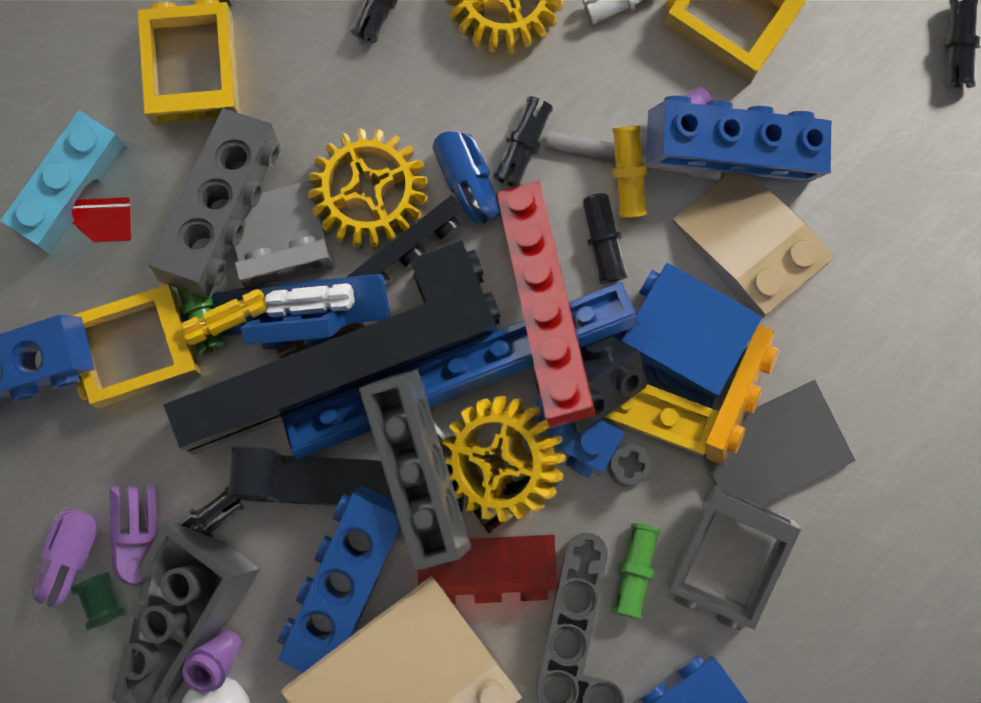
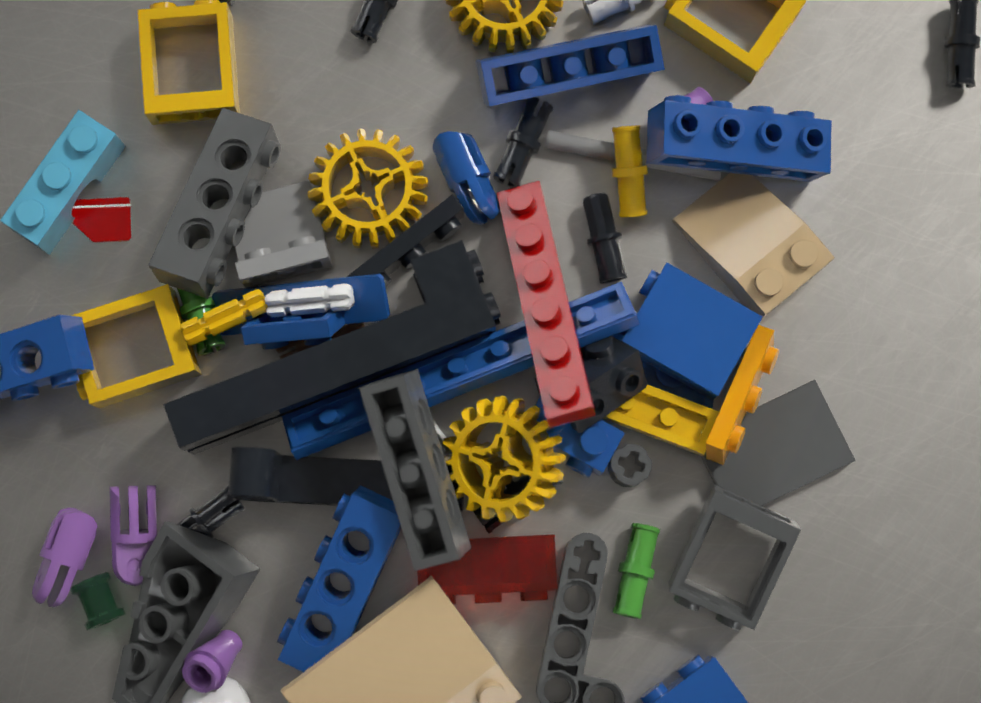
none -> blue brick [475,25,665,106]

